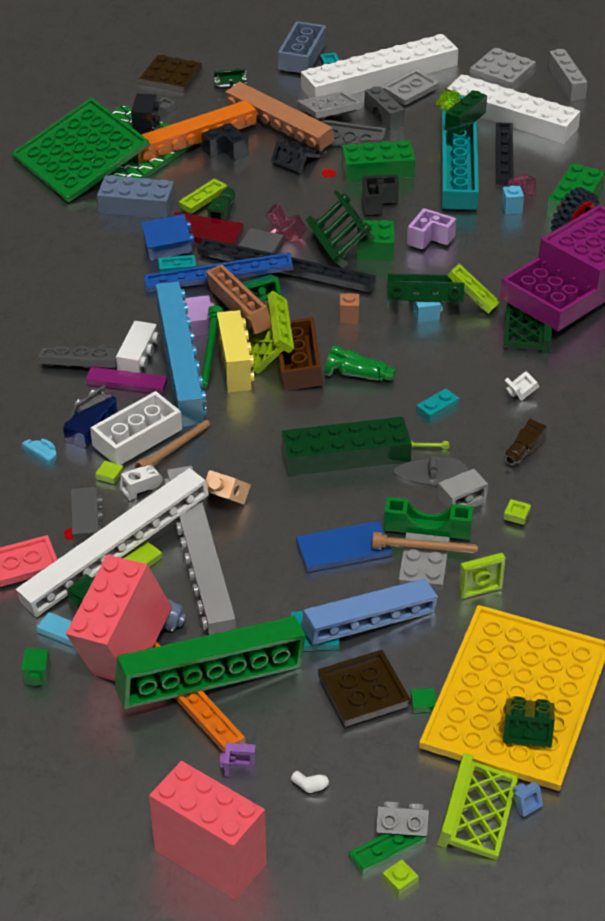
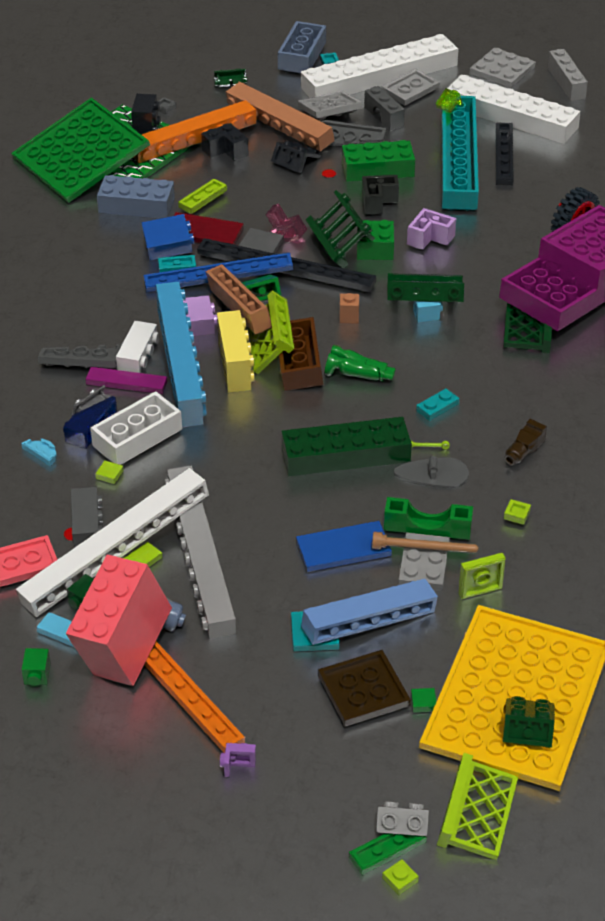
green brick [115,616,306,709] -> none
white leg [120,465,163,501] -> none
medium nougat piece [134,420,210,469] -> none
dark brown plate [139,55,202,93] -> none
coral brick [149,761,267,900] -> none
green piece [202,305,224,388] -> none
light nougat torso [206,470,251,505] -> none
dark green piece [207,187,236,220] -> none
white arm [291,771,329,793] -> none
light grey brick [437,469,488,509] -> none
dark green brick [445,90,487,135] -> none
lime plate [447,264,500,314] -> none
medium azure brick [501,186,524,215] -> none
white bracket [504,371,540,401] -> none
clear pink panel [508,174,536,196] -> none
medium blue tile [513,782,543,817] -> none
green brick [546,163,605,219] -> none

